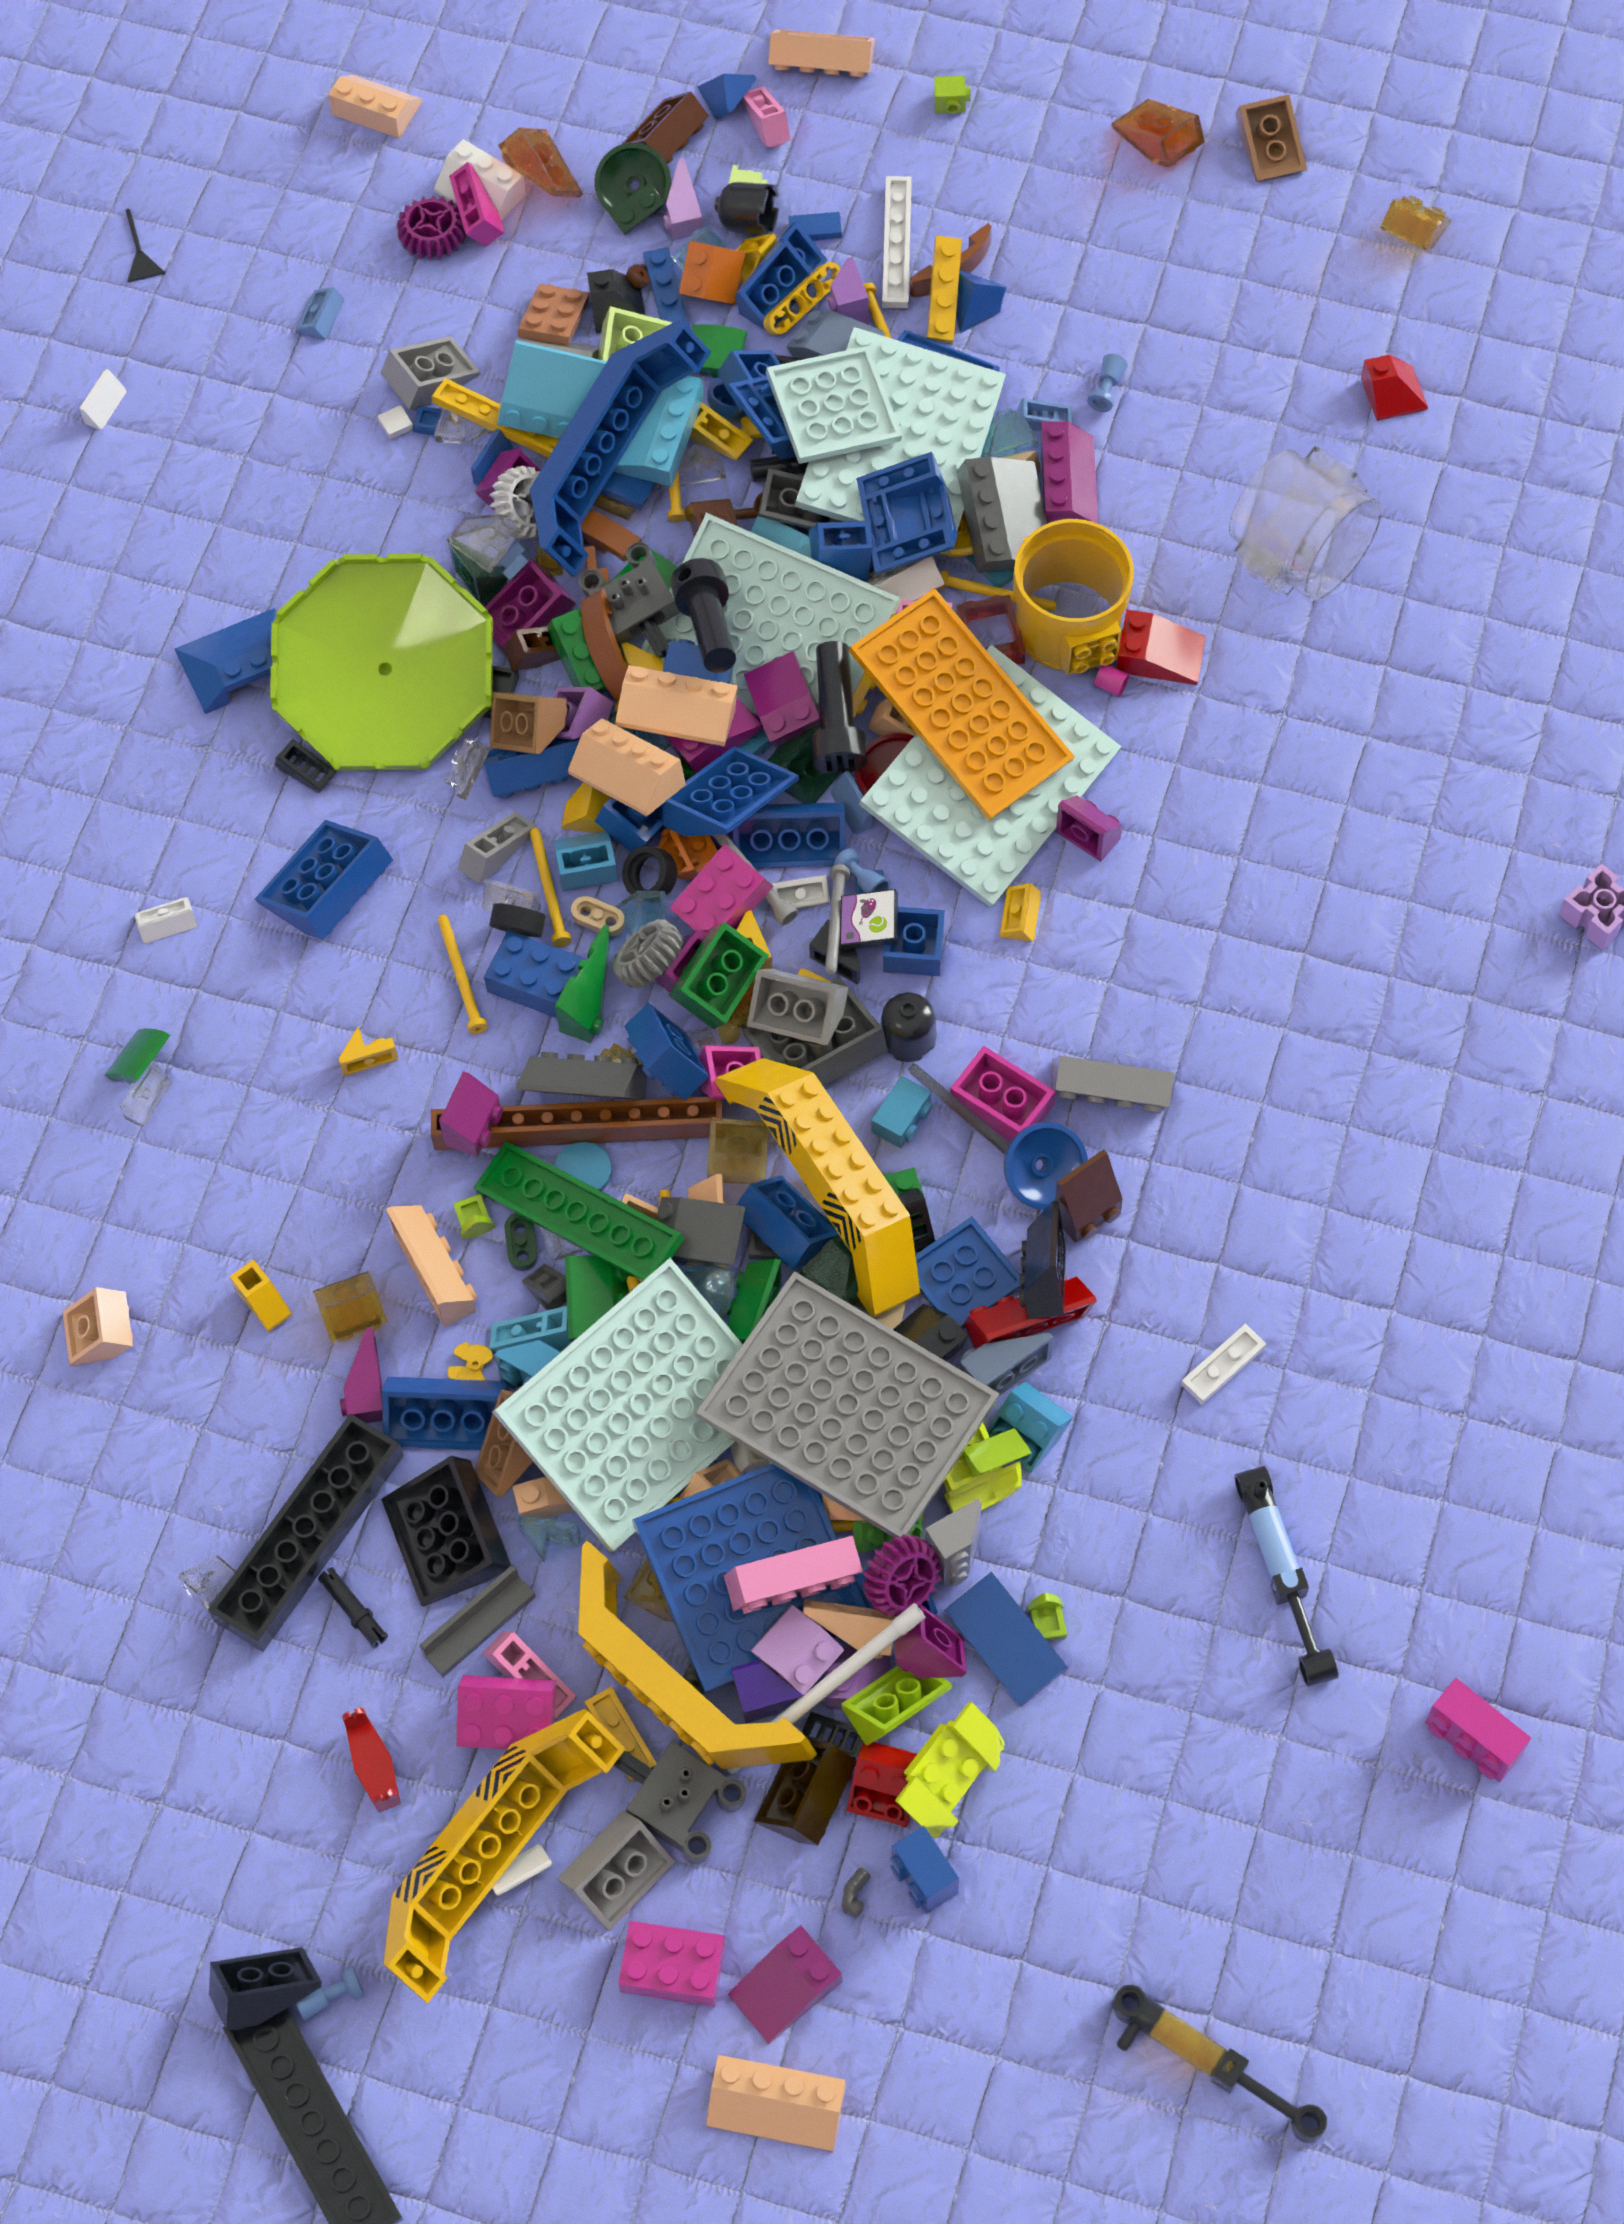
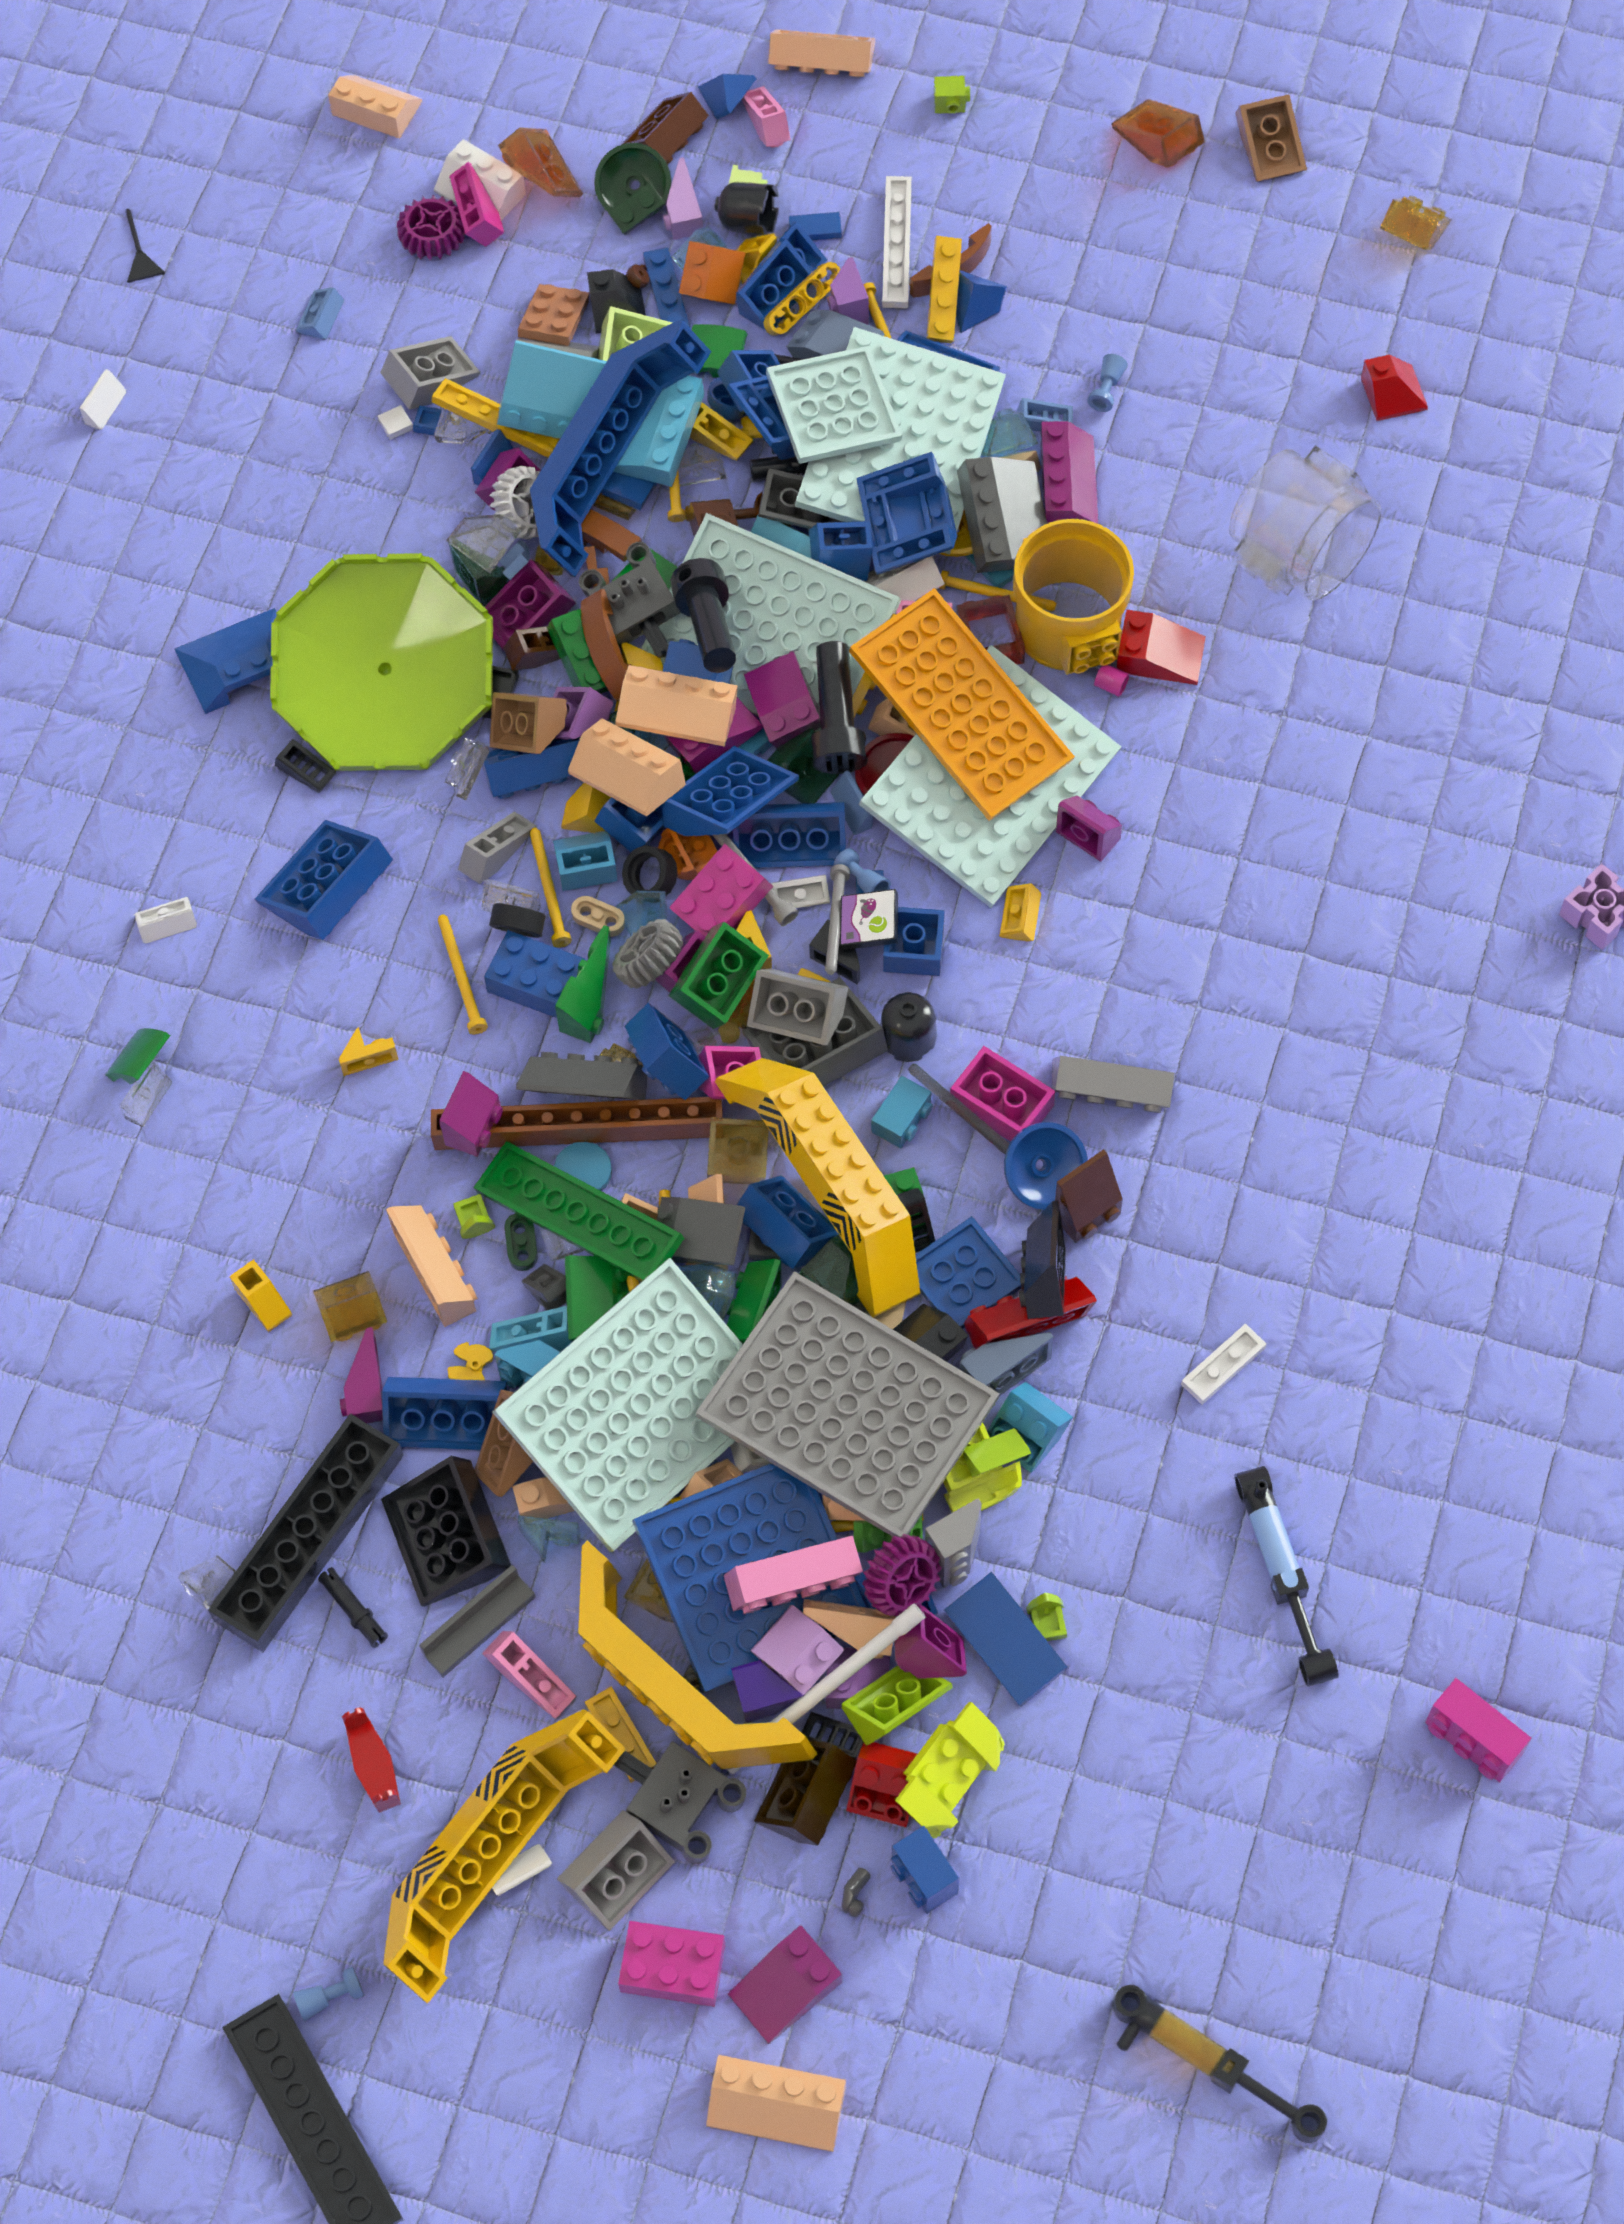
light nougat slope [62,1287,133,1366] -> none
black slope [209,1947,322,2031] -> none
dark pink brick [456,1675,556,1749] -> none

